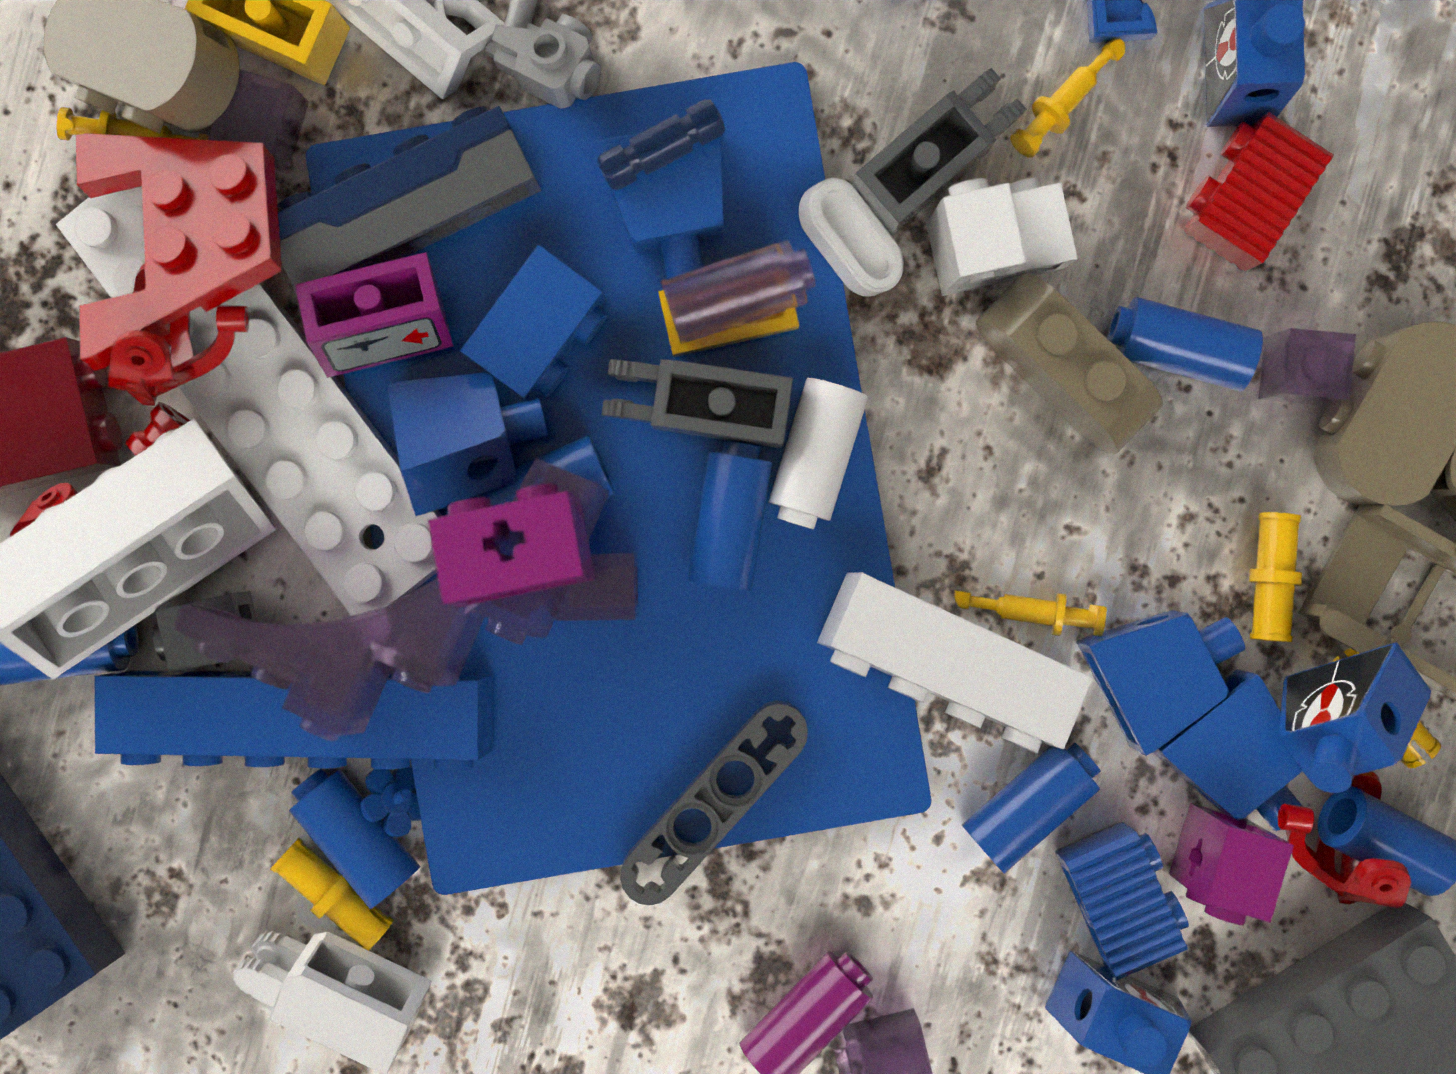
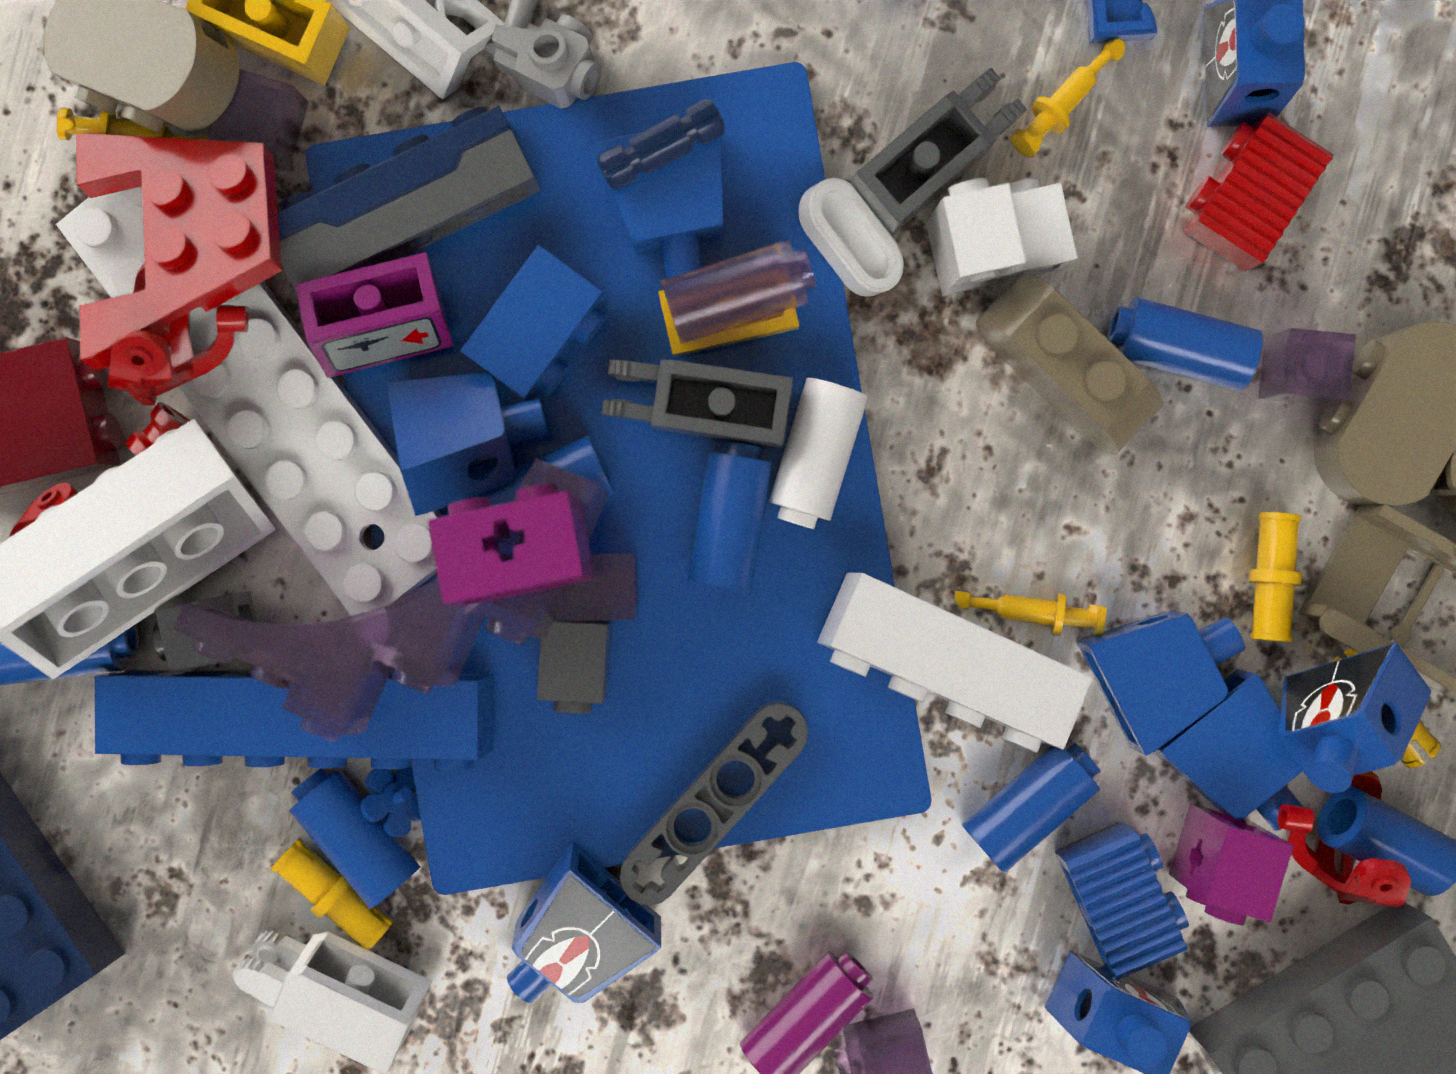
none -> torso [507,842,661,1003]
none -> dark grey brick [537,617,612,714]

